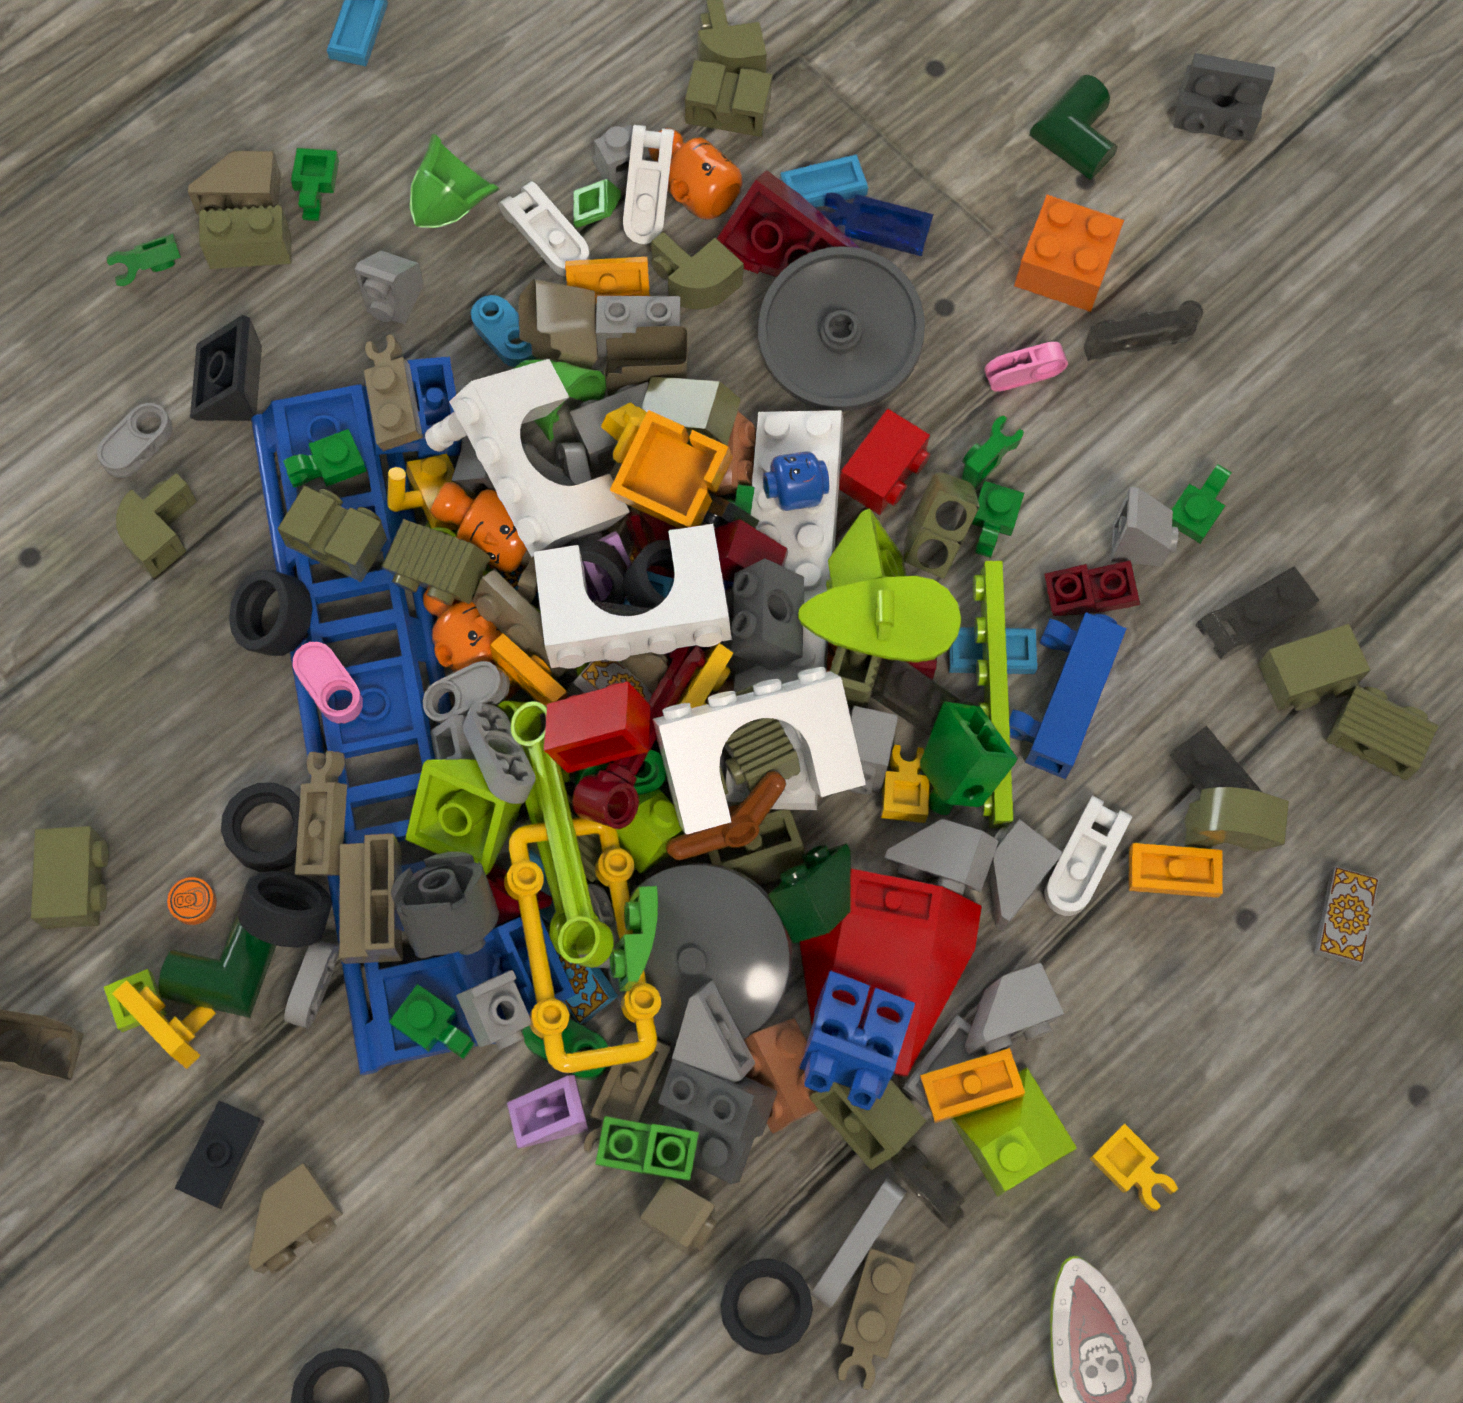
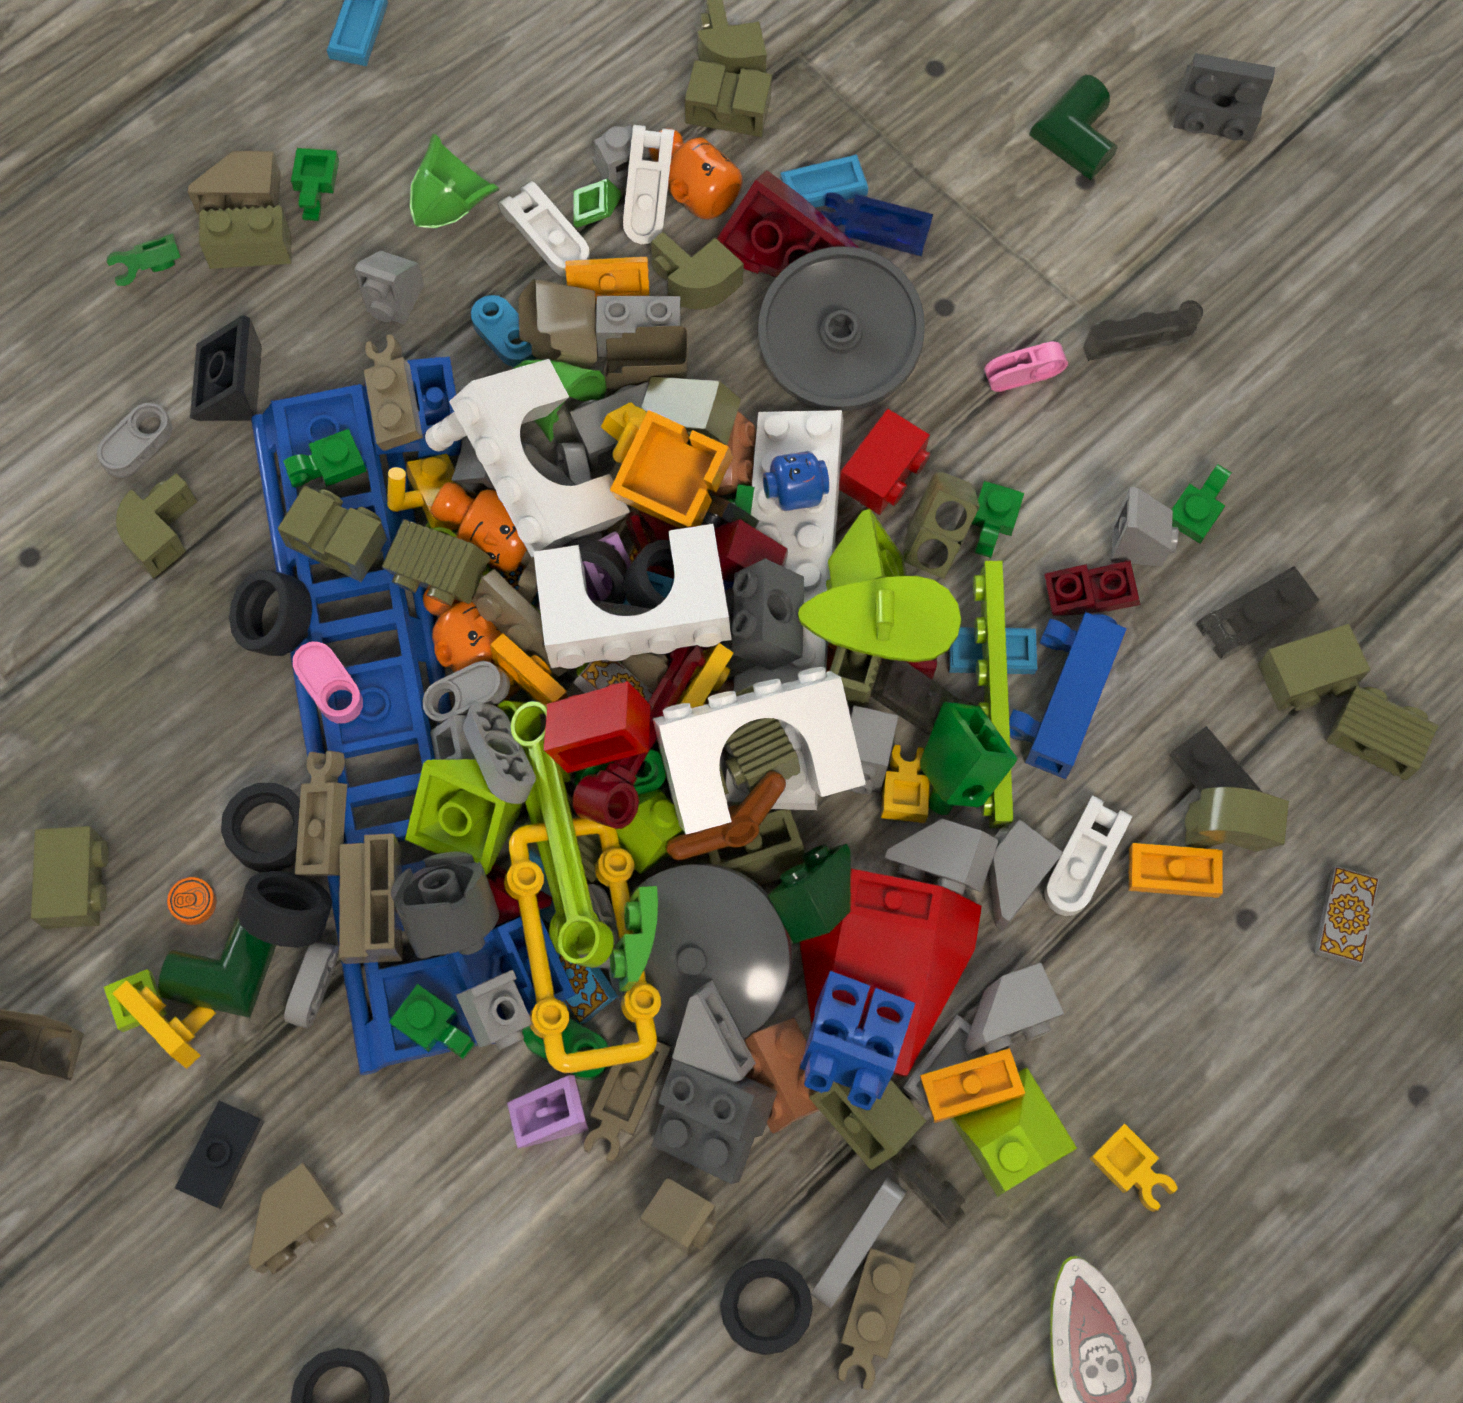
bright green slope [595,1116,699,1181] -> none
green plate [961,415,1024,489] -> none
orange brick [1014,195,1124,312] -> none

